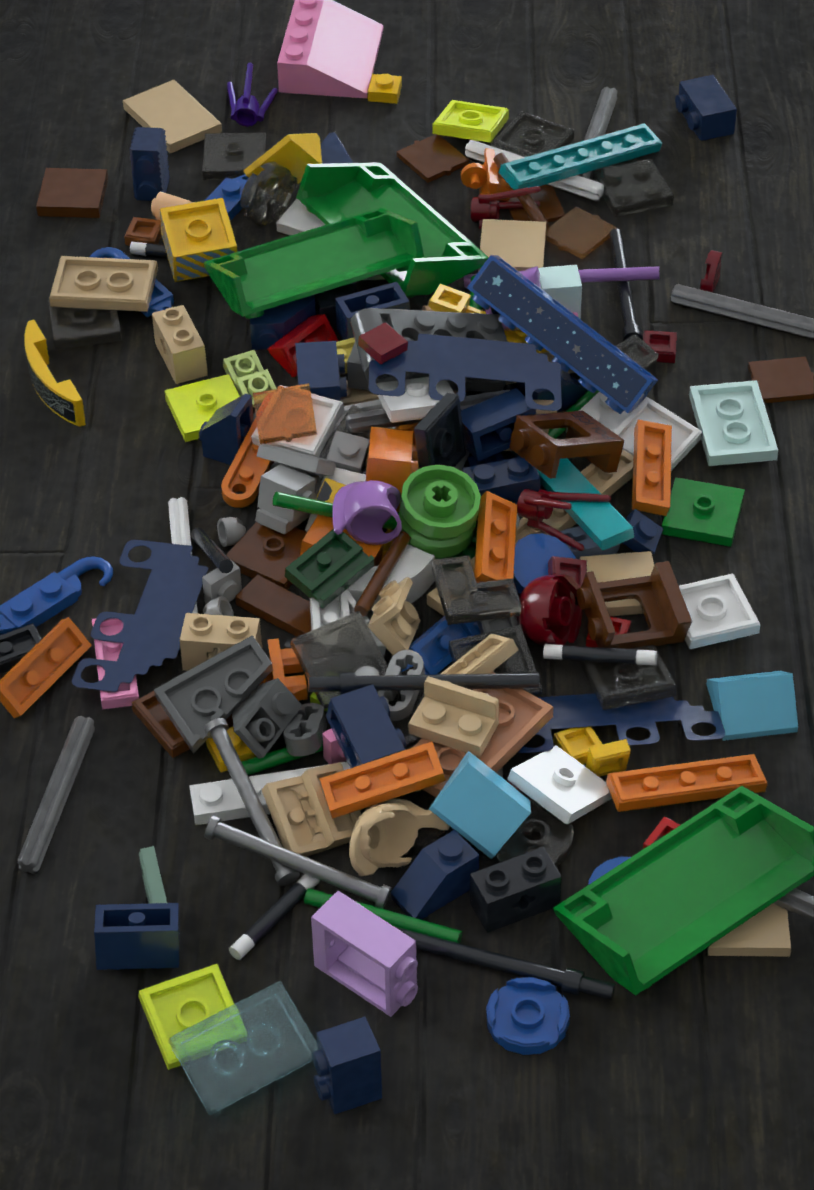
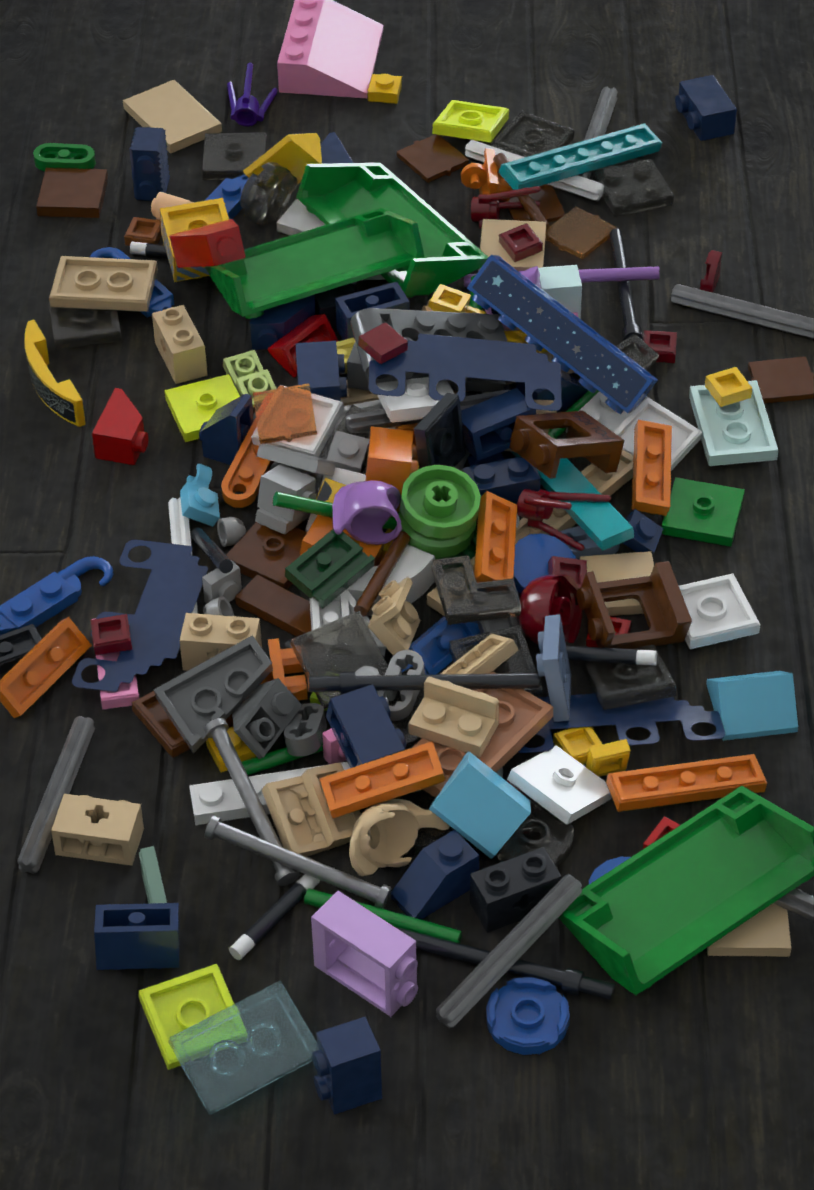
none -> green plate [33,143,96,172]
none -> tan brick [51,794,144,866]
none -> dark red tile [90,614,132,655]
none -> red slope [92,388,149,465]
none -> red slope [169,219,246,268]
none -> medium azure plate [180,463,220,527]
none -> flat silver axle [436,874,582,1028]
none -> dark red tile [499,223,543,262]
none -> sand blue plate [536,614,572,722]
none -> yellow plate [705,367,752,407]

